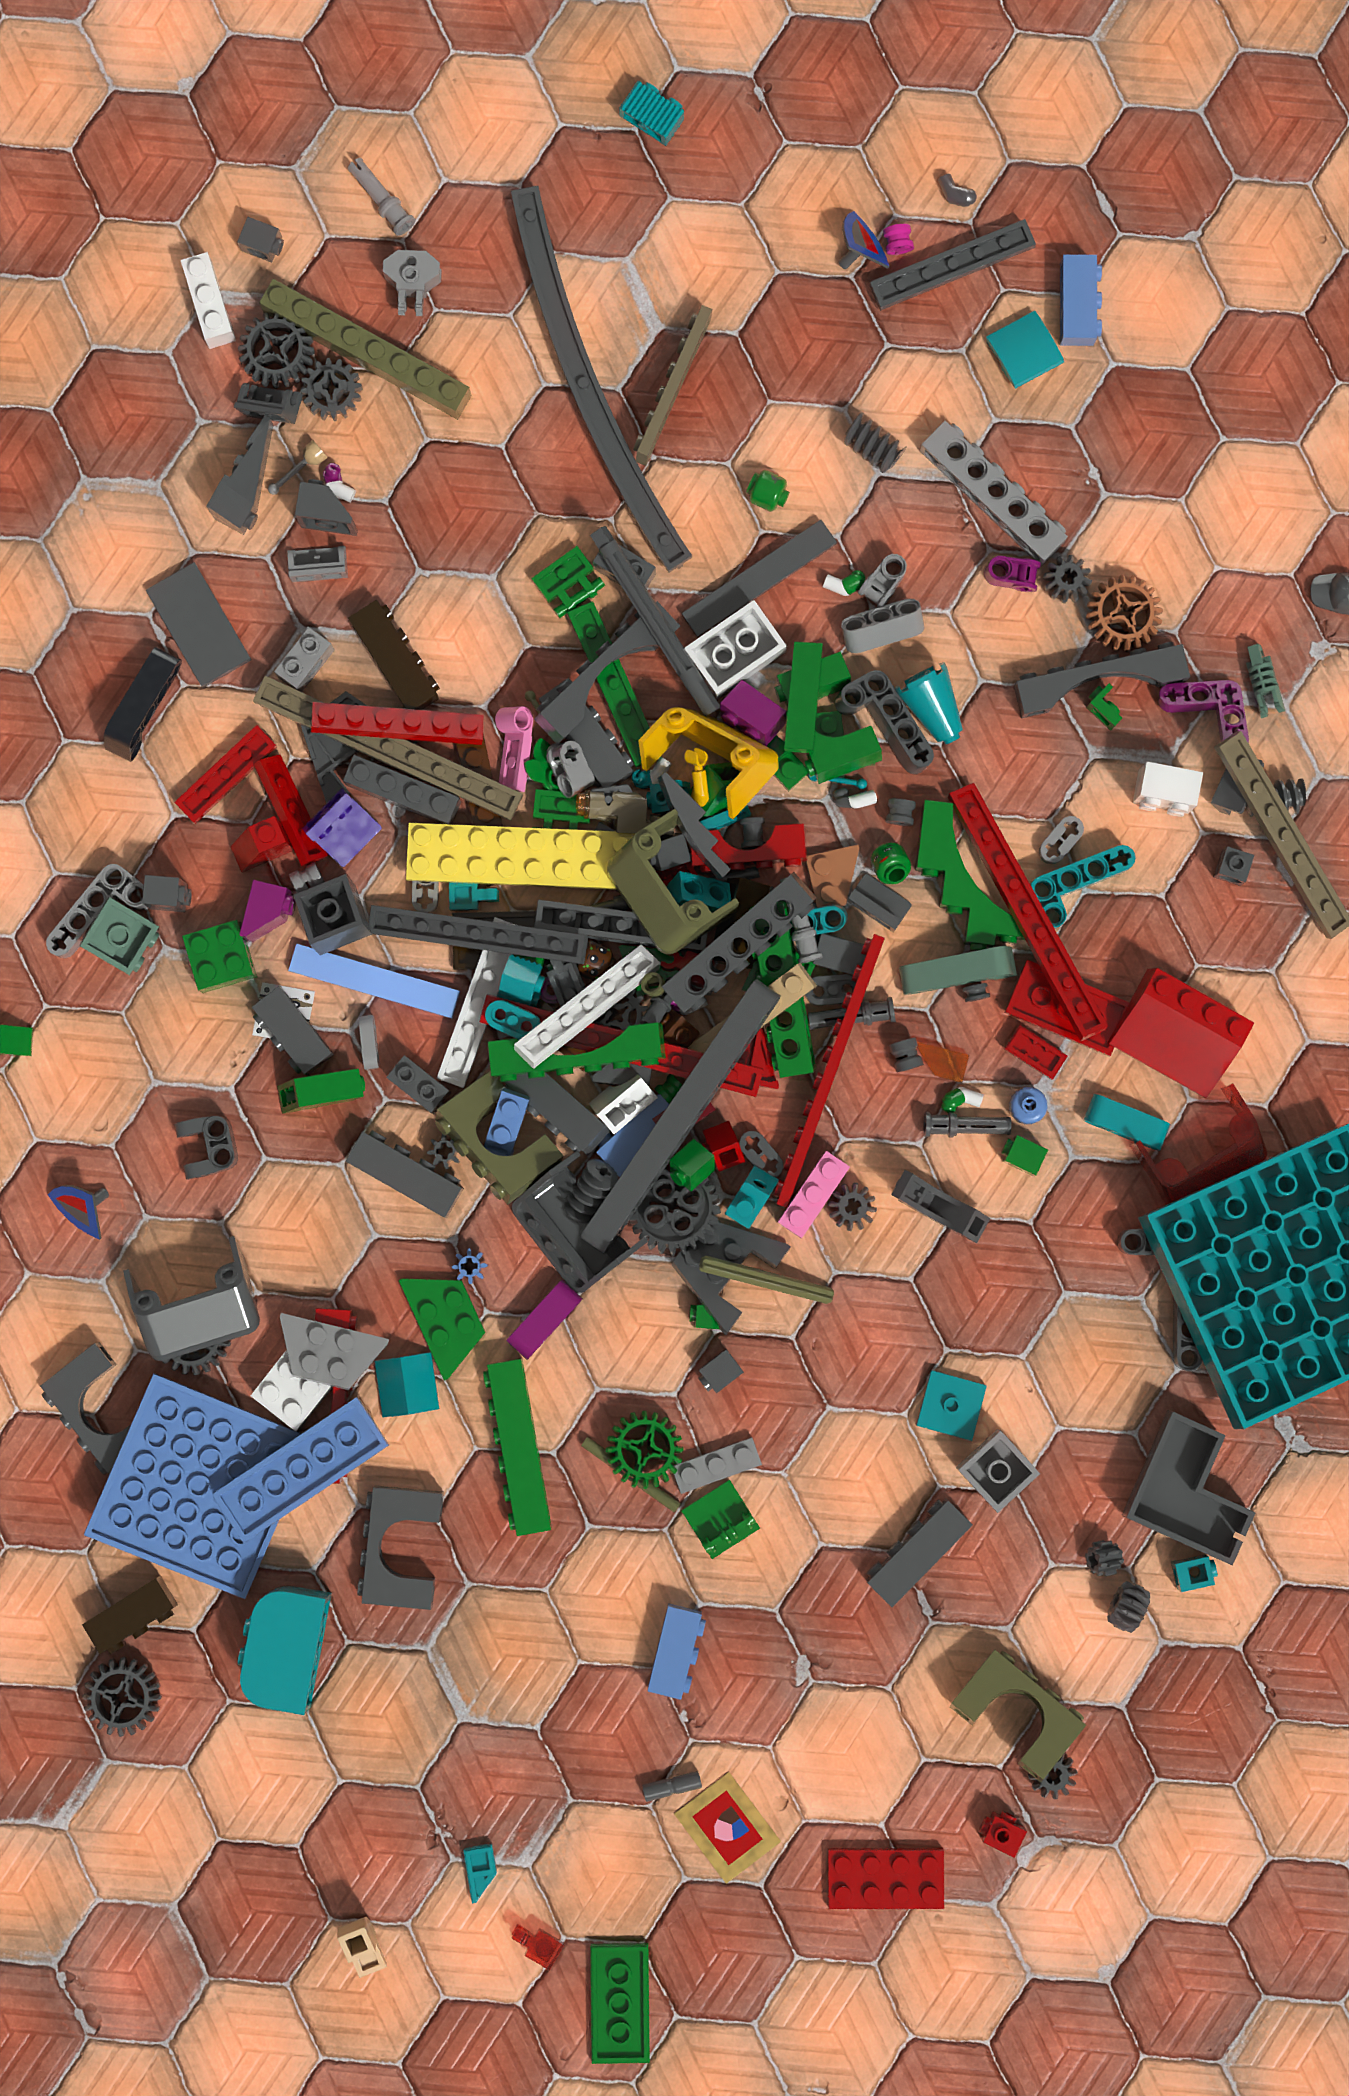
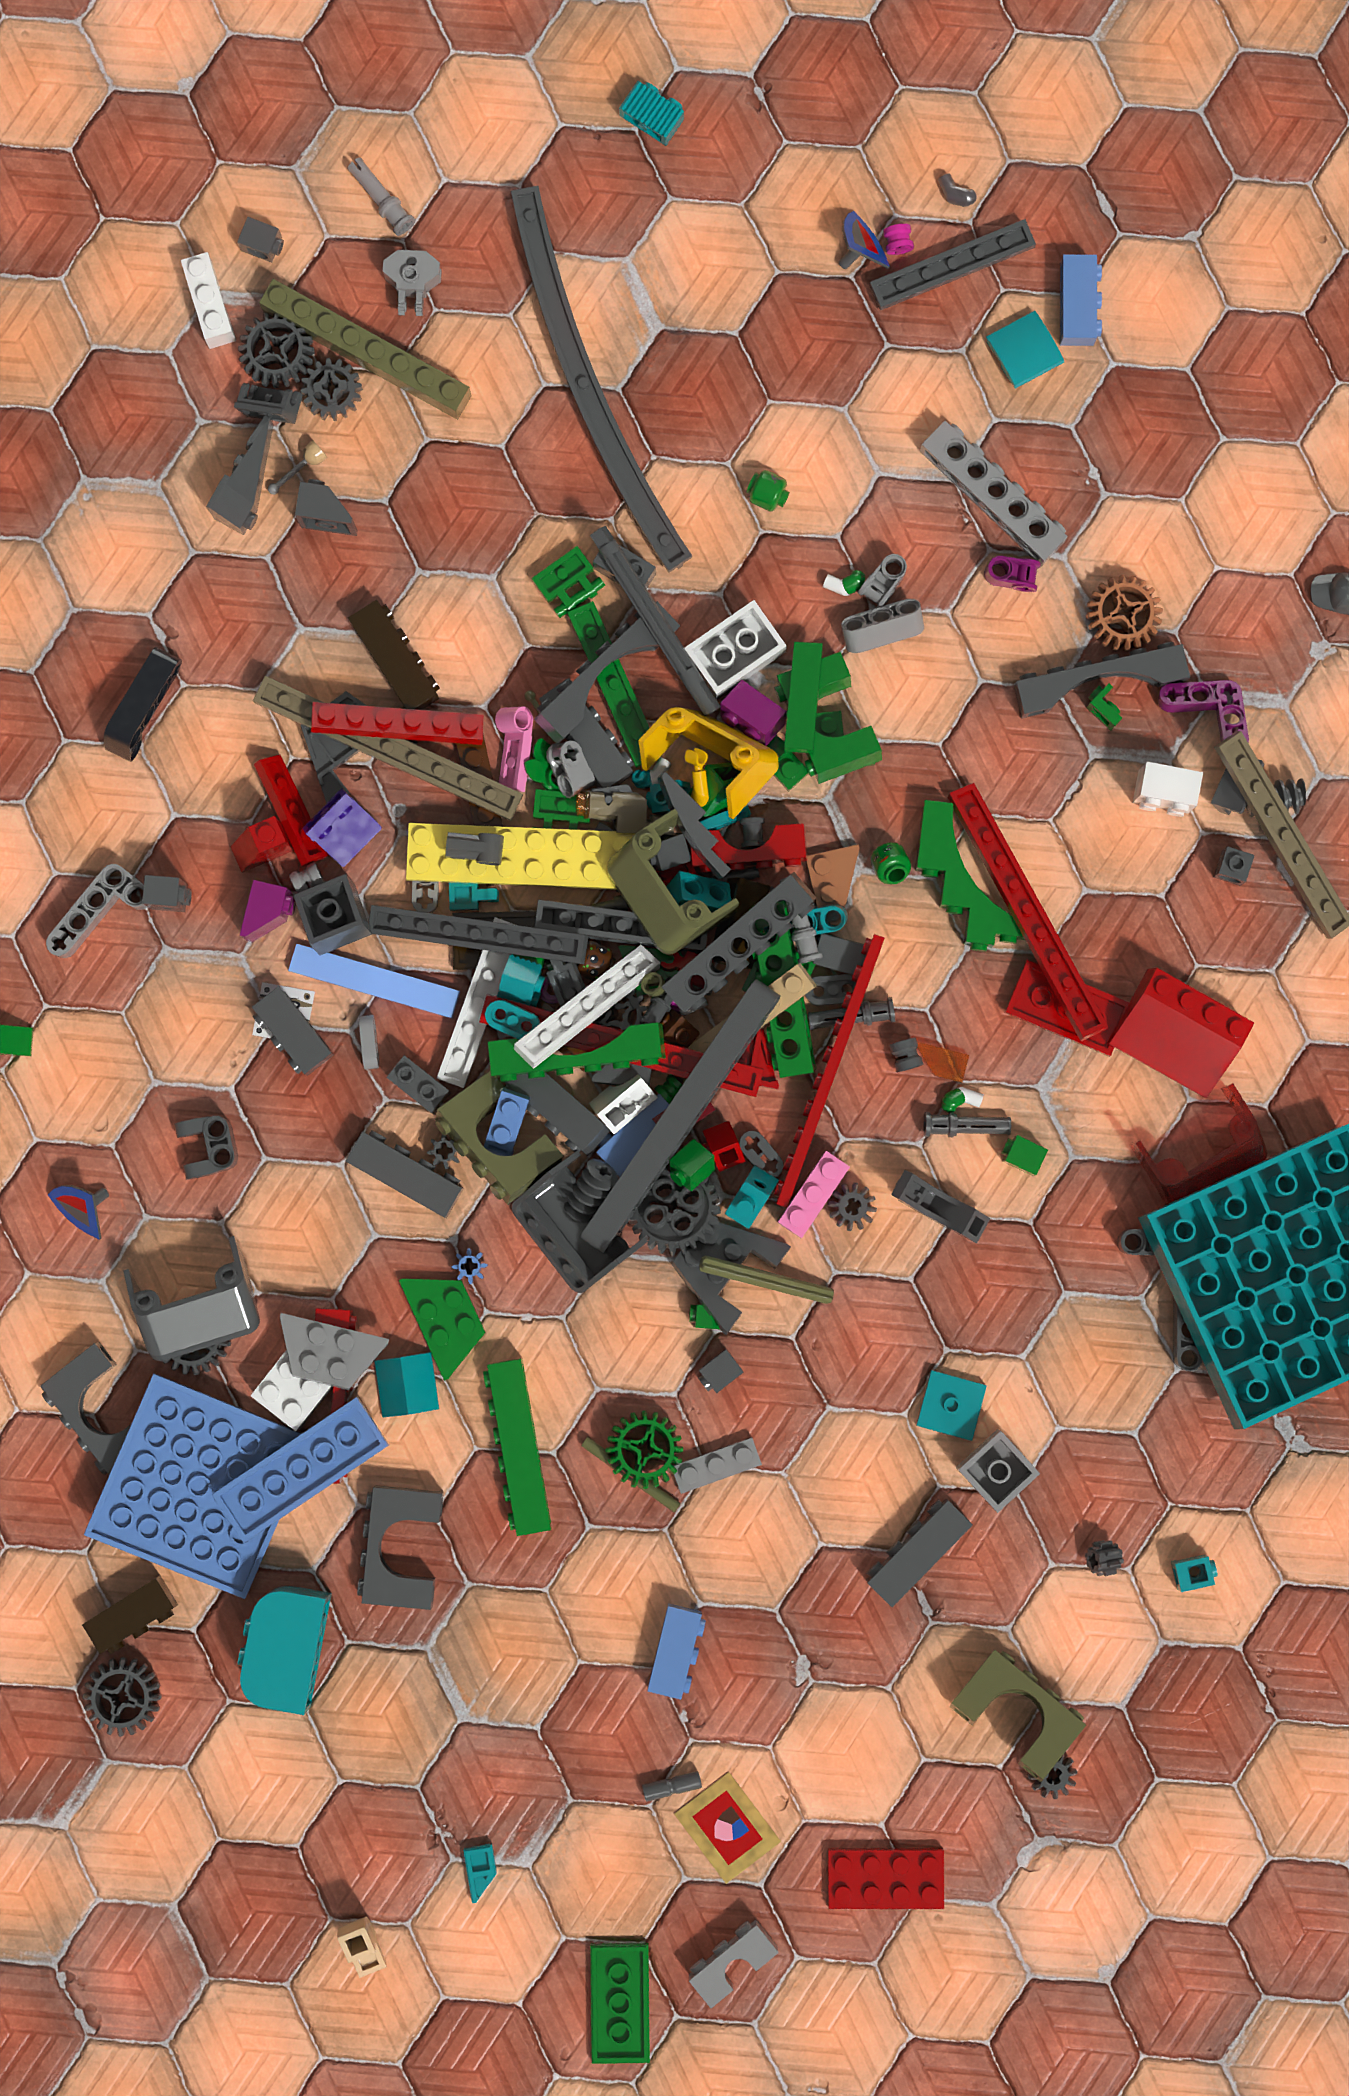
sand green plate [79,897,160,975] -> none
dark grey tile [146,562,251,688] -> none
red plate [174,725,277,824] -> none
green piece [182,920,257,993] -> none
light grey brick [274,627,334,692] -> none
green slope [277,1069,365,1114] -> none
light grey hinge [287,546,348,582] -> none
arm [323,463,356,503] -> none
dark grey brick [343,755,461,825] -> none
magenta beam [506,1280,583,1360] -> none
clear red plate [511,1924,564,1971] -> none
dark tan plate [633,305,713,466] -> none
green hinge [681,1480,760,1559] -> none
dark grey tile [682,520,837,638] -> none
teal hinge [809,775,867,789] -> none
arm [833,788,877,809] -> none
dark grey beam [835,670,934,774] -> none
dark grey piece [844,412,907,473] -> none
dark grey panel [847,874,912,933] -> none
dark grey wheel [885,798,916,826] -> none
teal cone [895,662,963,745] -> none
sand green beam [899,946,1017,995] -> none
dark grey bush [962,983,990,1002] -> none
red brick [979,1811,1027,1858] -> none
red plate [1004,1025,1068,1080] -> none
medium blue head [1009,1087,1048,1125] -> none
teal beam [1030,845,1136,930] -> none
light grey beam [1039,816,1084,864] -> none
dark grey gear [1043,555,1092,604] -> none
teal beam [1083,1094,1171,1151] -> none
dark grey gear [1107,1581,1150,1633] -> none
dark grey piece [1122,1410,1256,1566] -> none
sand green hinge [1246,644,1285,718] -> none
none -> dark grey piece [445,832,504,866]
none -> light grey arch [689,1919,779,2008]

